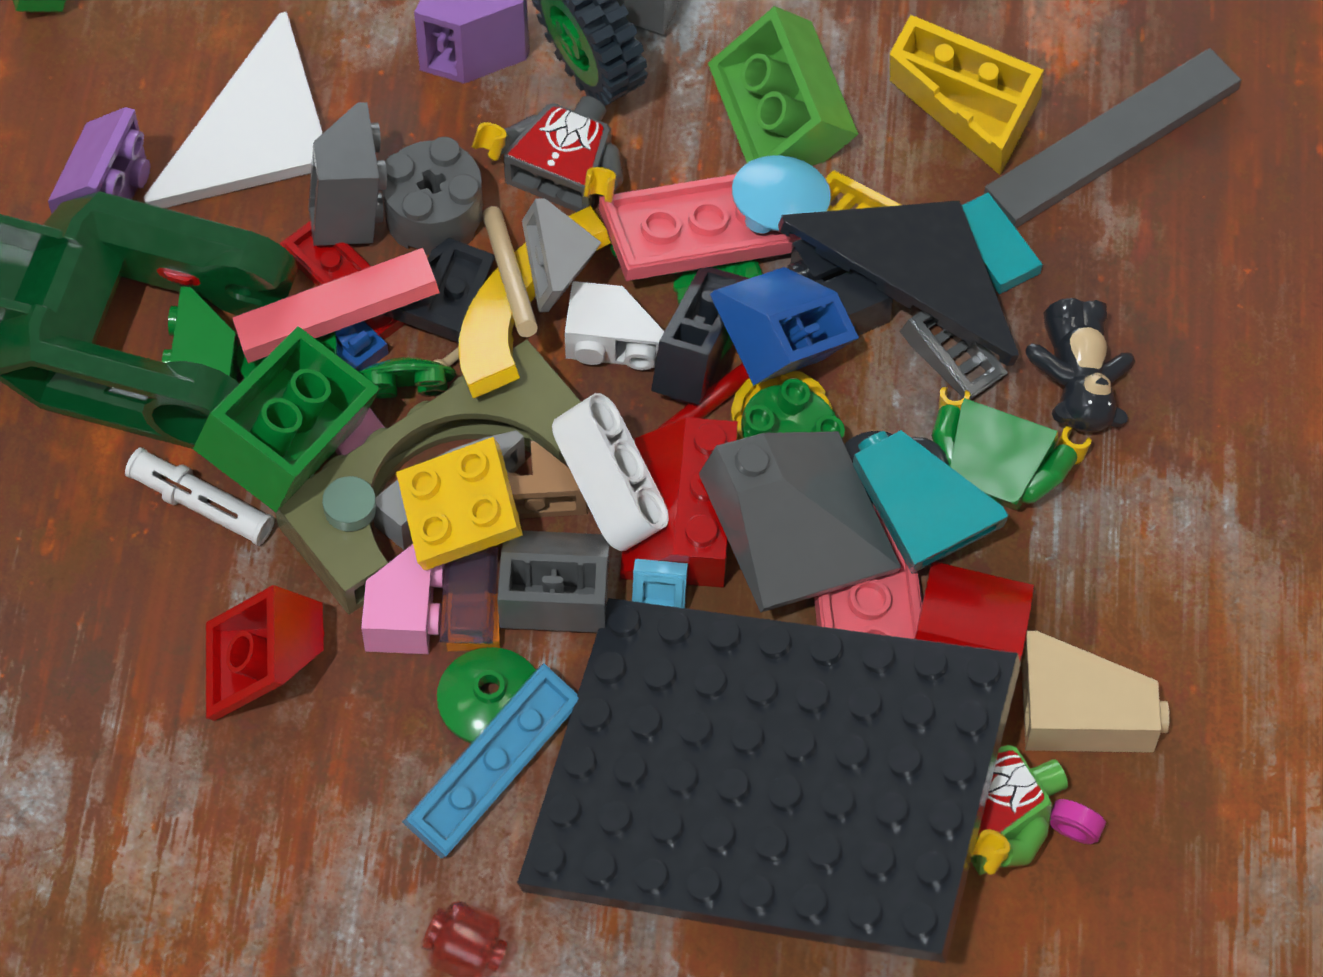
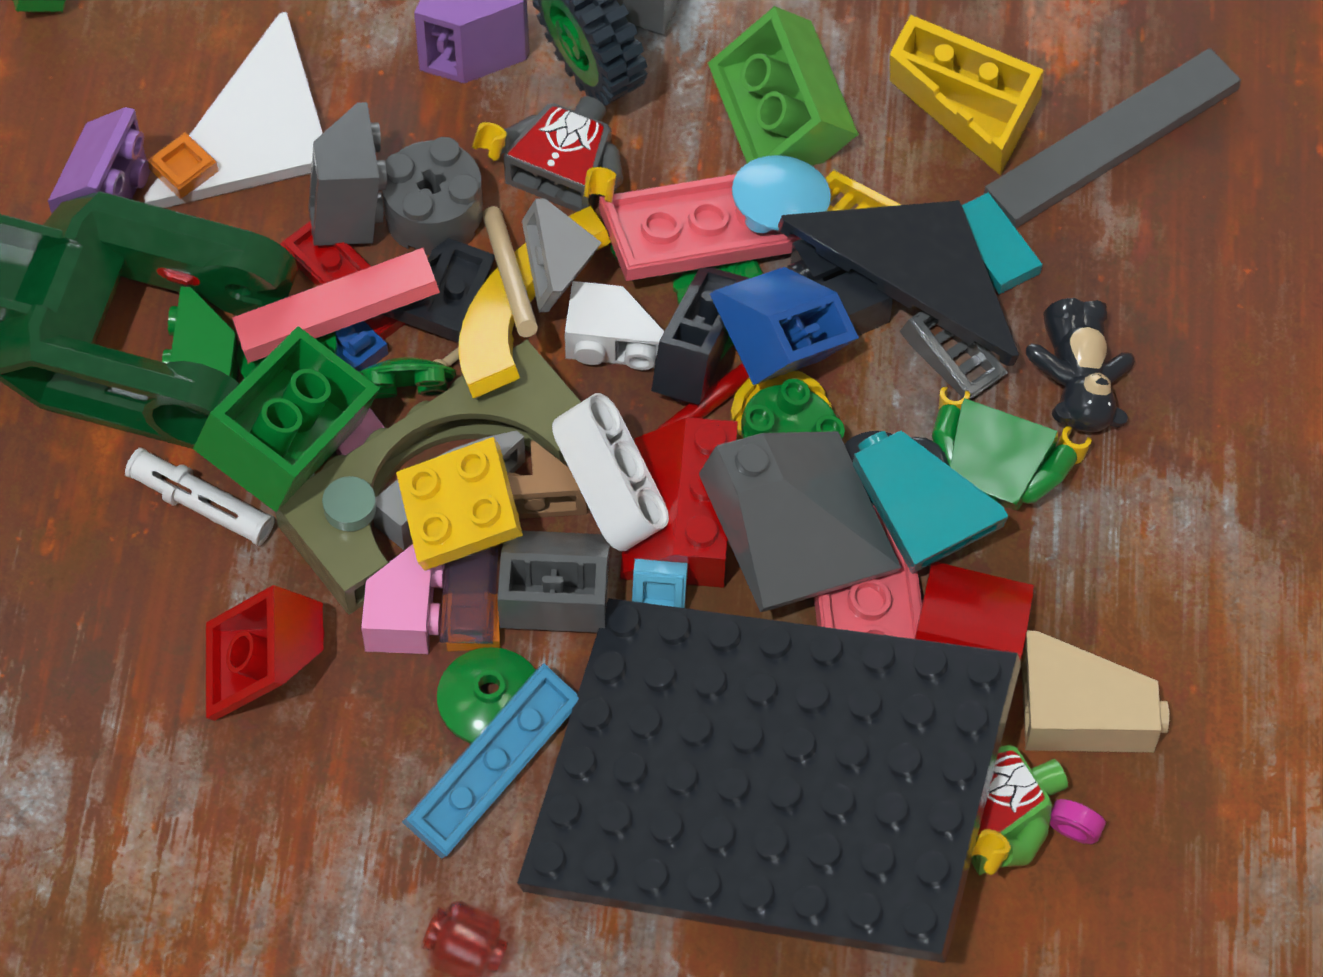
none -> orange tile [147,132,219,200]

